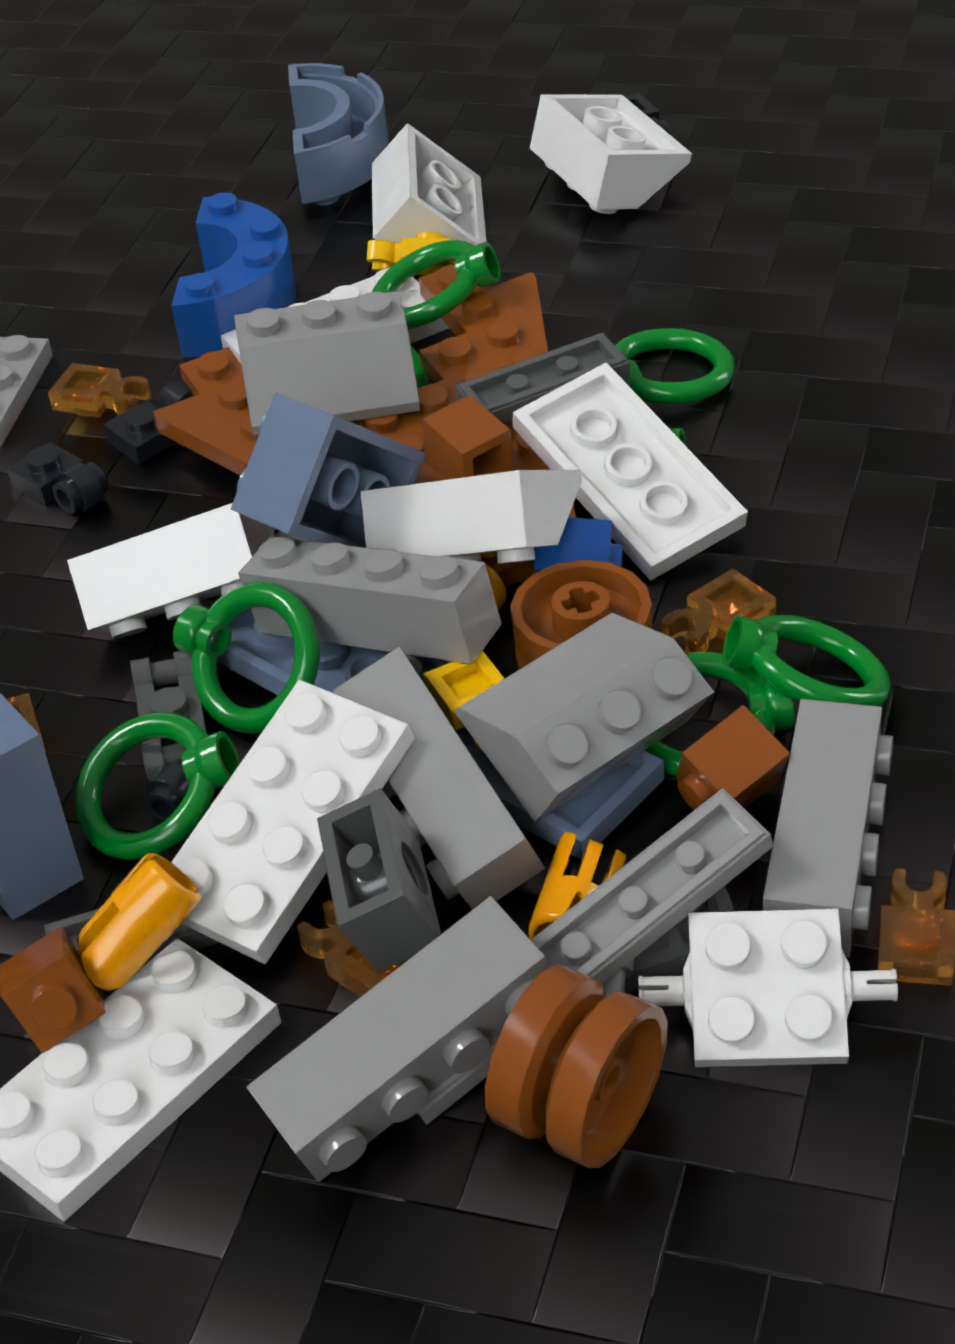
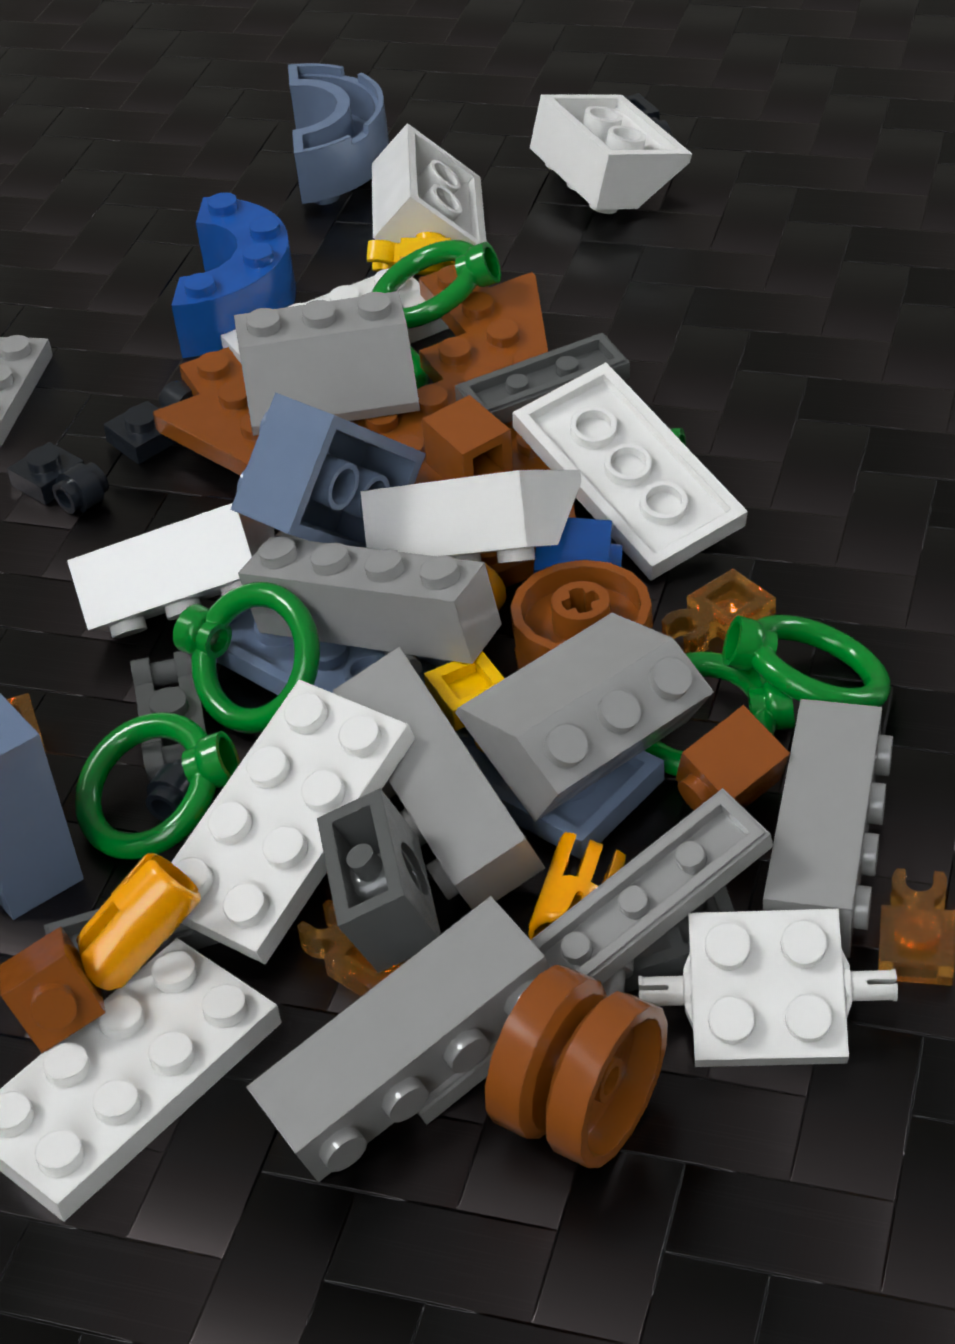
clear orange plate [48,363,152,417] -> none
green piece [615,328,735,404] -> none

